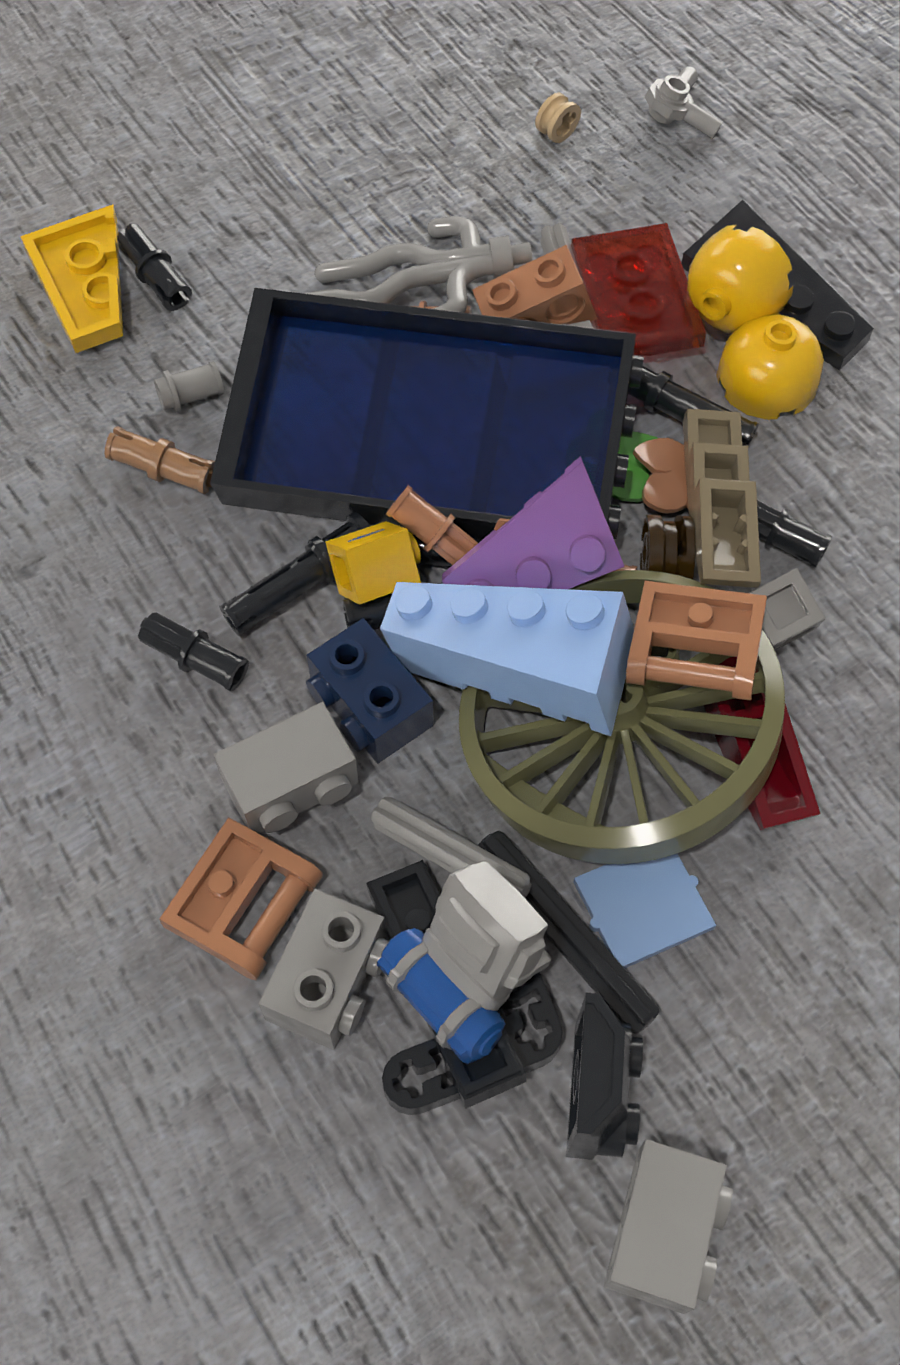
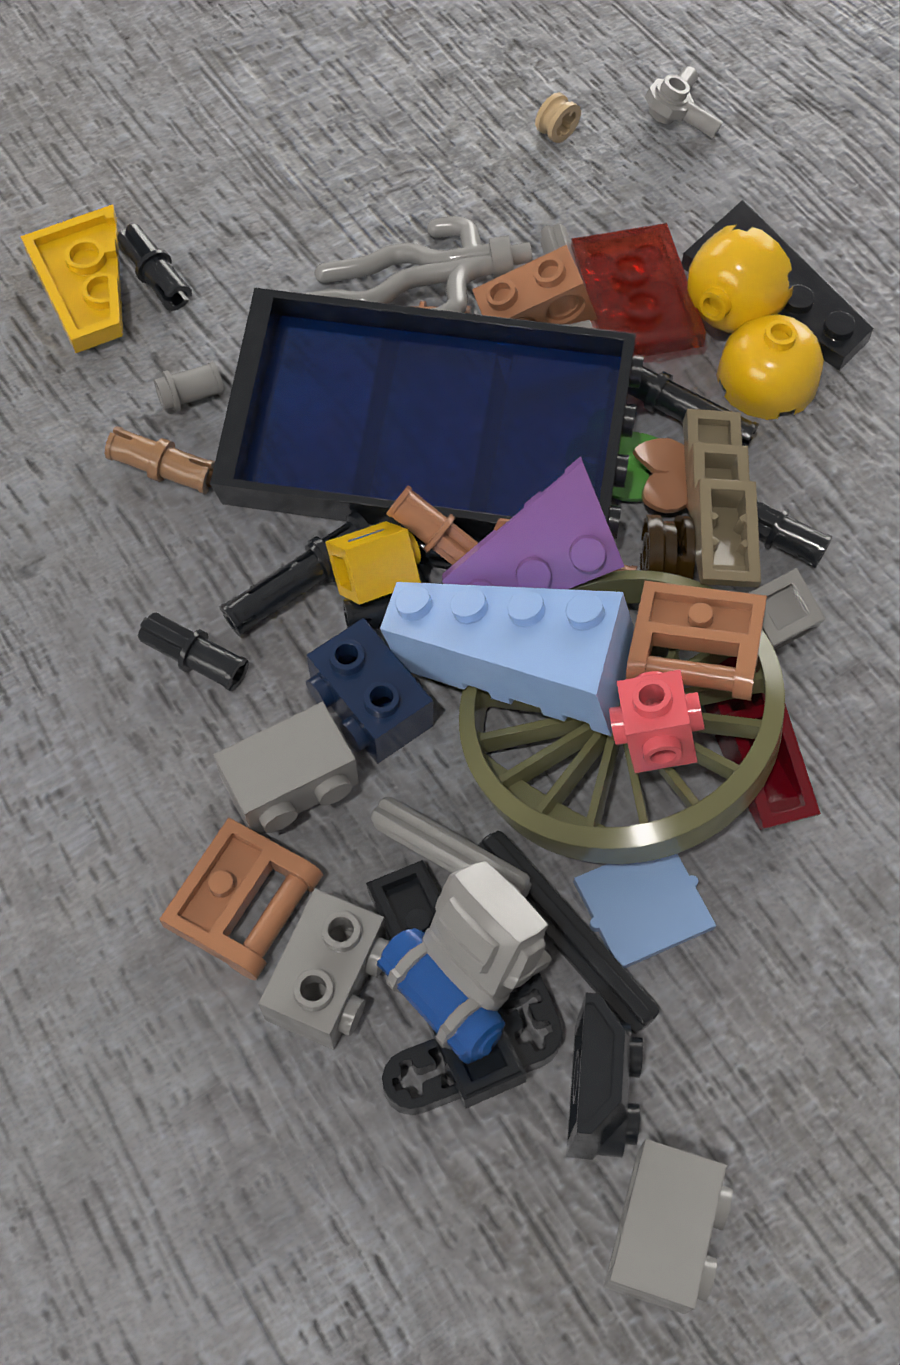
none -> coral brick [609,670,705,773]

